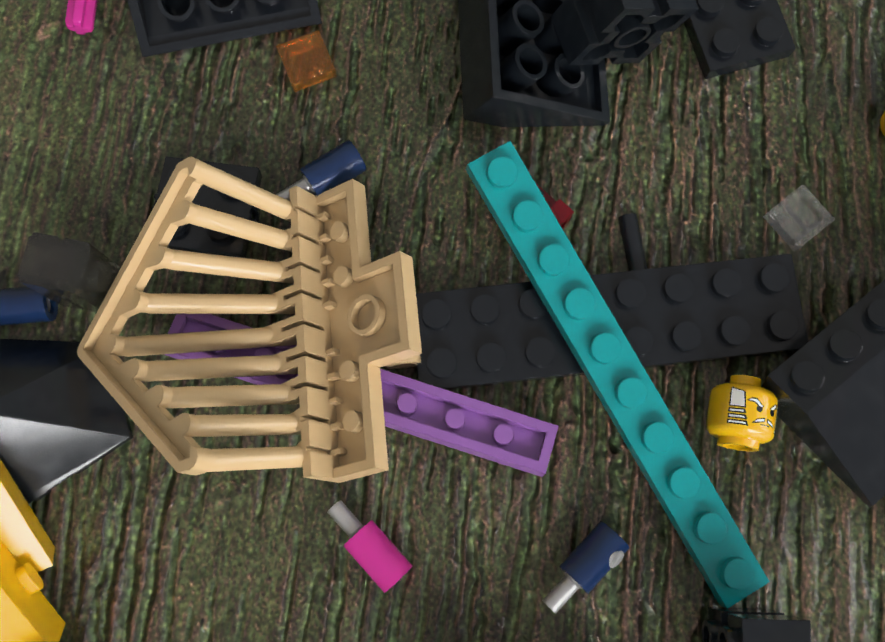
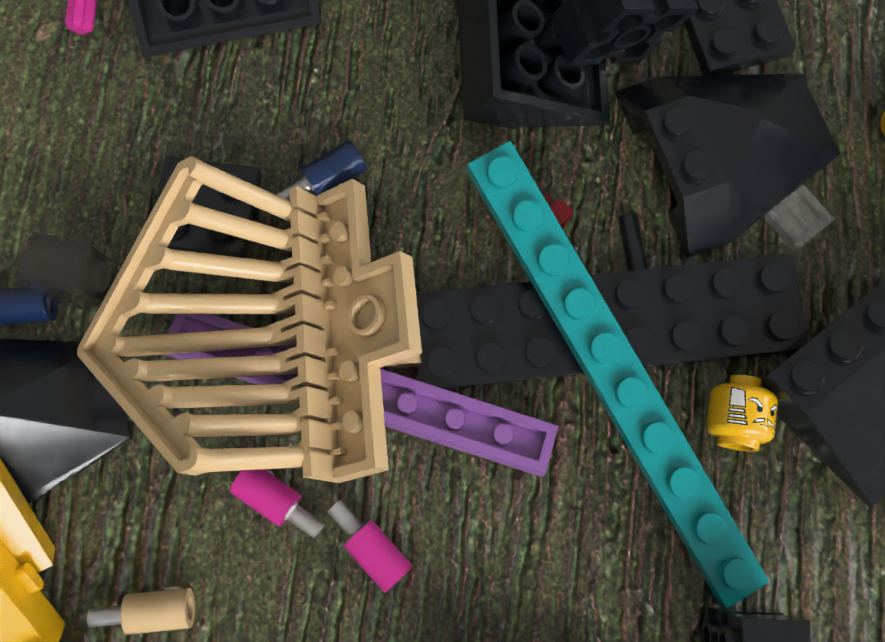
clear orange tile [276,30,337,92] -> none
dark blue piece [542,521,629,614] -> none
none -> tan piece [87,587,195,635]
none -> dark pink piece [229,469,325,539]
none -> black wedge [615,73,840,259]

